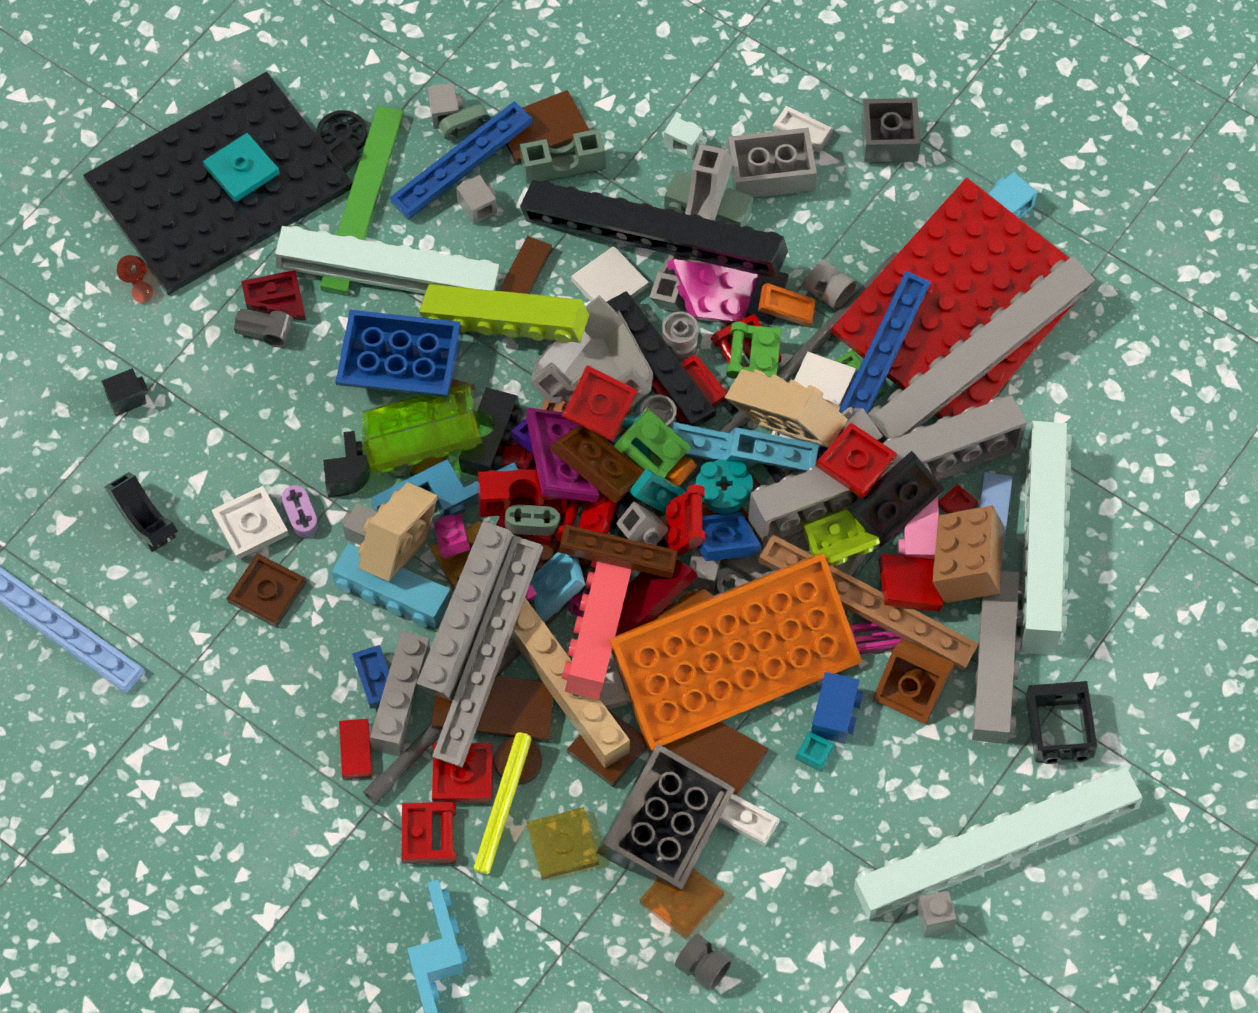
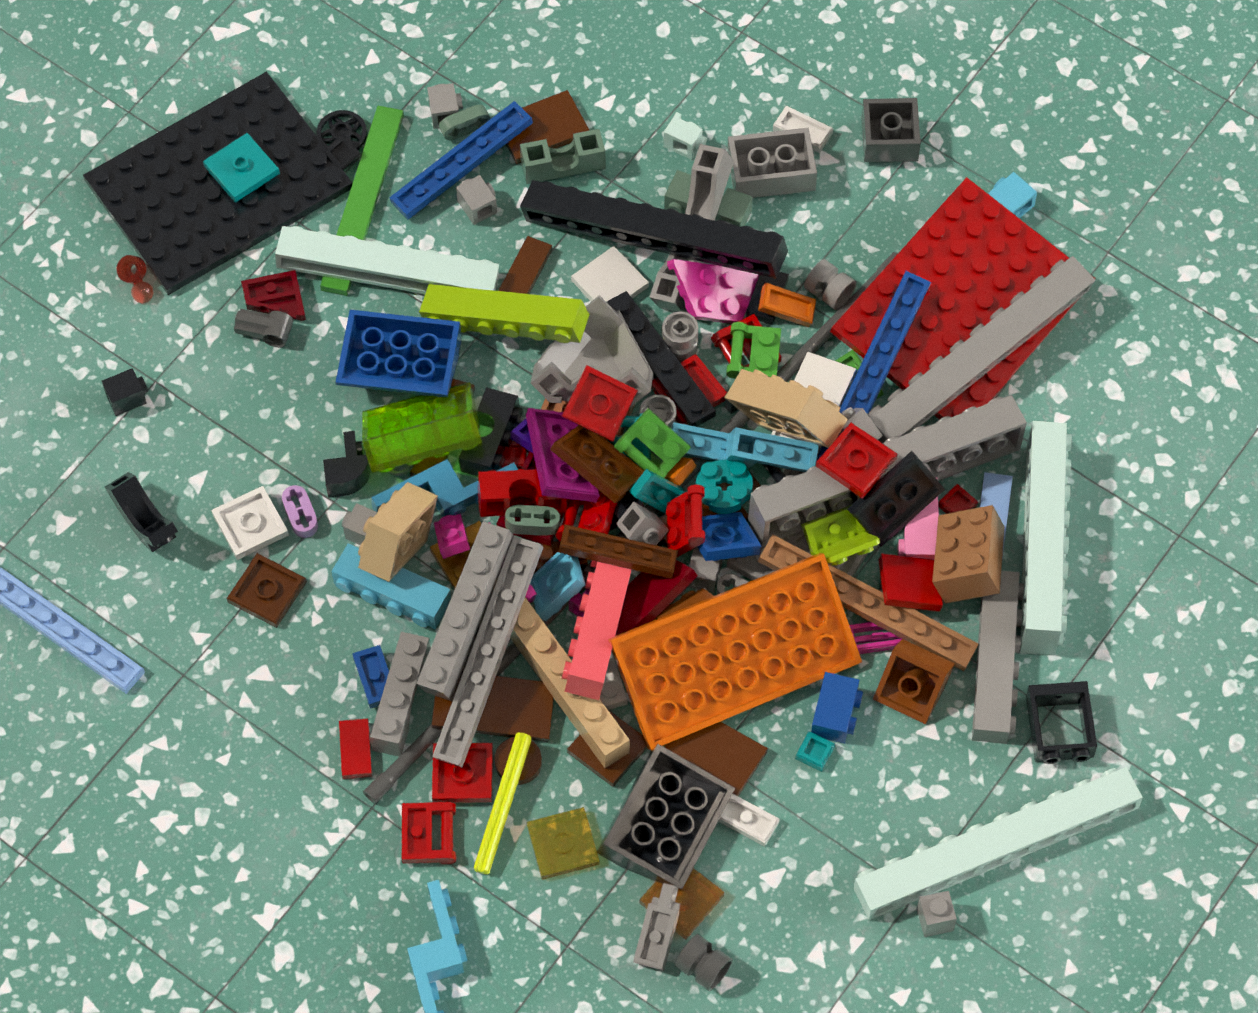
none -> light grey hinge [633,883,680,971]

